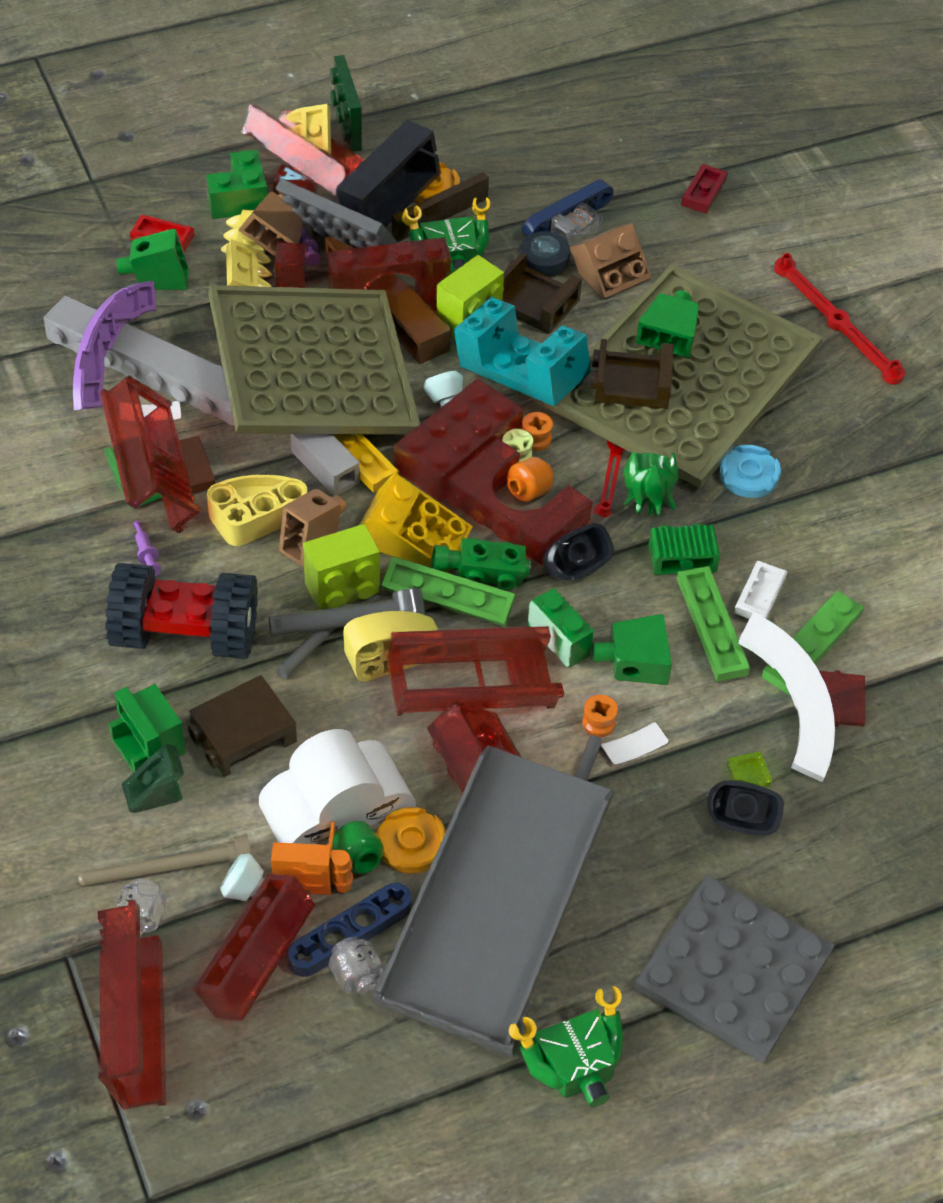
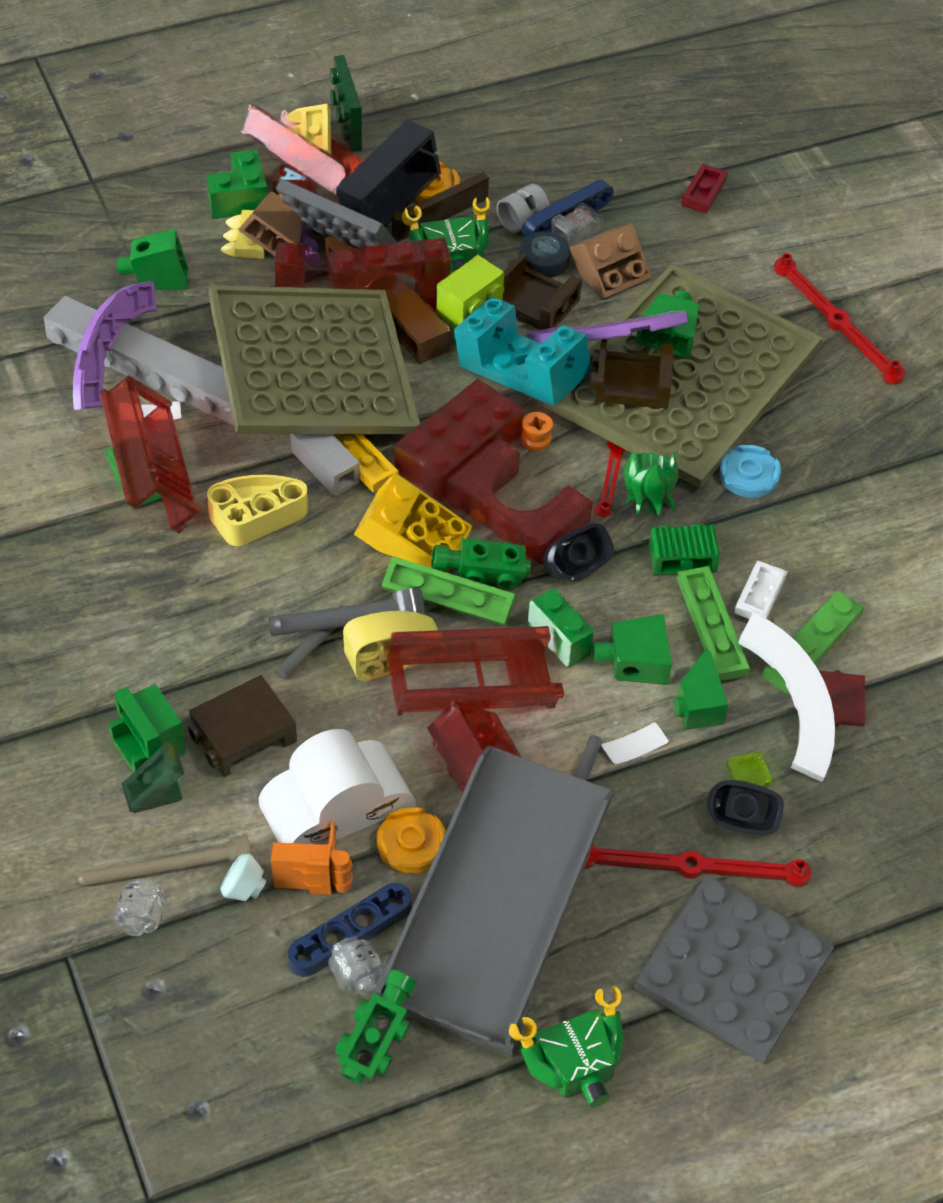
clear red piece [98,900,166,1110] -> none
black plate [105,563,258,659] -> none
red tile [130,214,195,252] -> none
medium lavender piece [133,520,161,576] -> none
reddish brown tile [169,436,216,495] -> none
clear red brick [193,873,315,1021] -> none
light yellow plate [226,240,272,287] -> none
medium nougat torso [279,489,346,567] -> none
lime brick [303,524,380,610] -> none
green head [333,821,384,874] -> none
light aqua cone [423,371,463,407] -> none
yellowish green wheel [501,429,533,467] -> none
orange head [507,457,554,502] -> none
orange wheel [582,694,618,738] -> none
none -> green brick [335,969,418,1084]
none -> light grey wheel [496,183,550,233]
none -> medium lavender tile [526,311,688,343]
none -> red piece [584,845,812,887]
none -> green slope [673,651,728,730]

